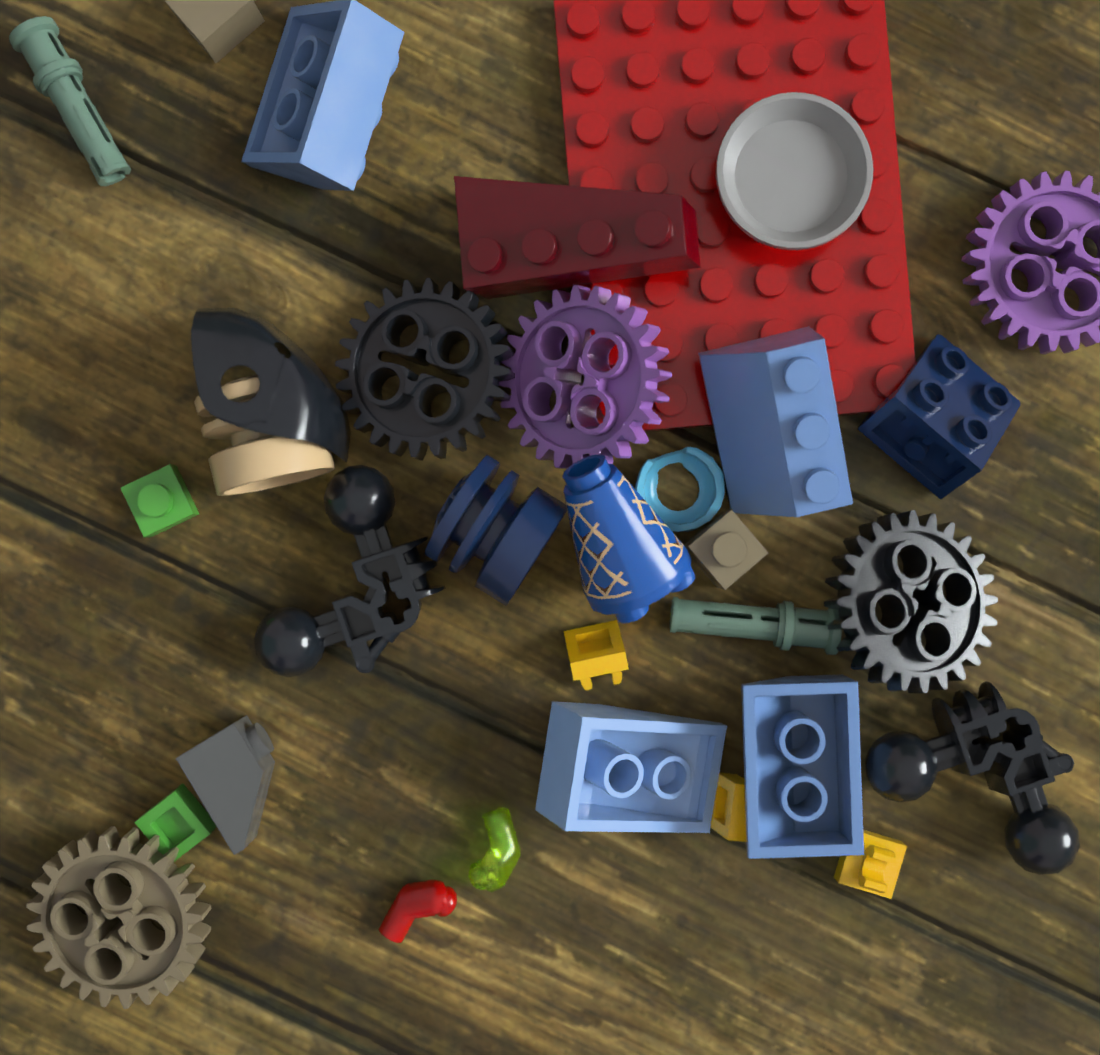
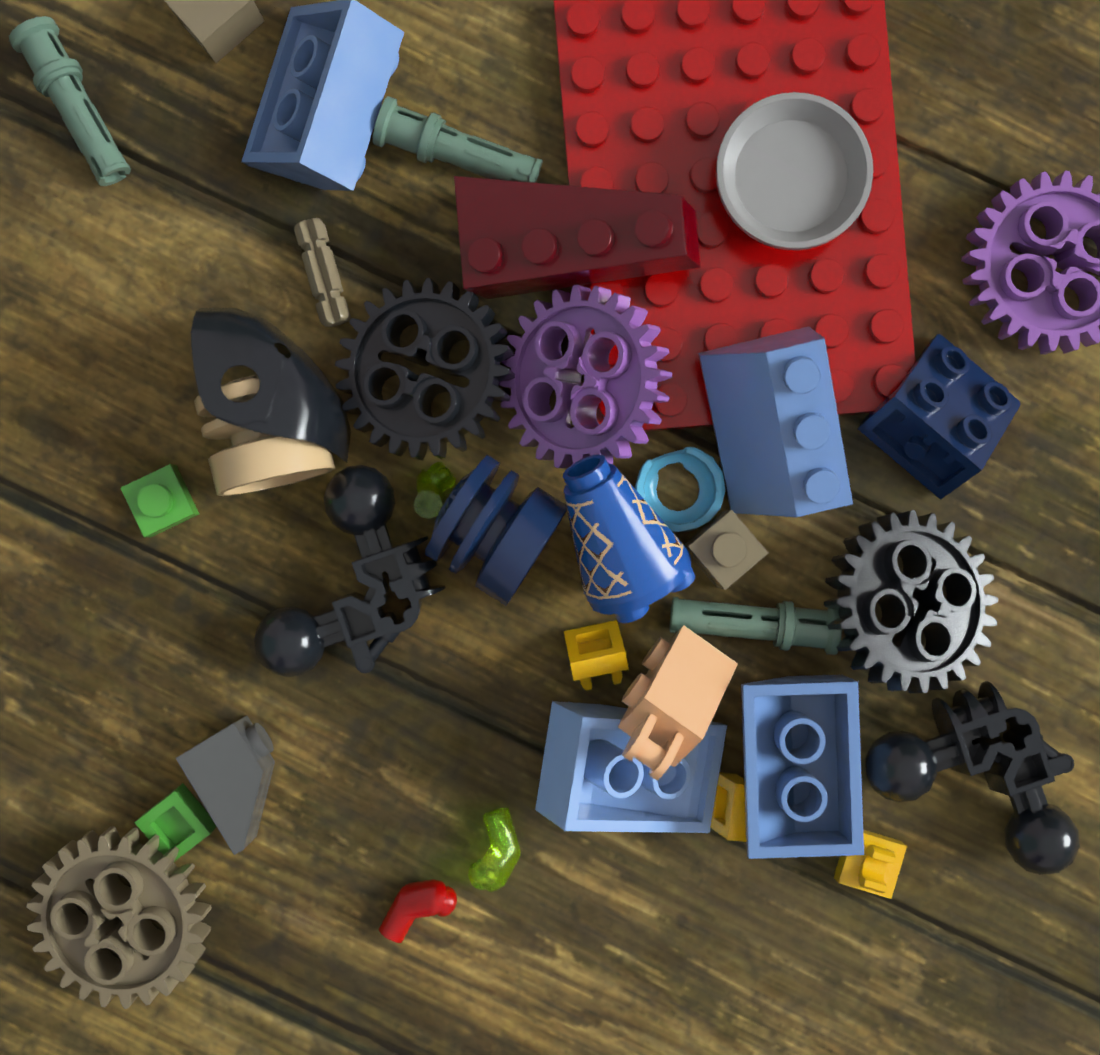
none -> dark tan axle [294,218,351,327]
none -> sand green pin [373,96,543,183]
none -> clear neon green arm [414,461,456,519]
none -> light nougat brick [618,625,738,780]

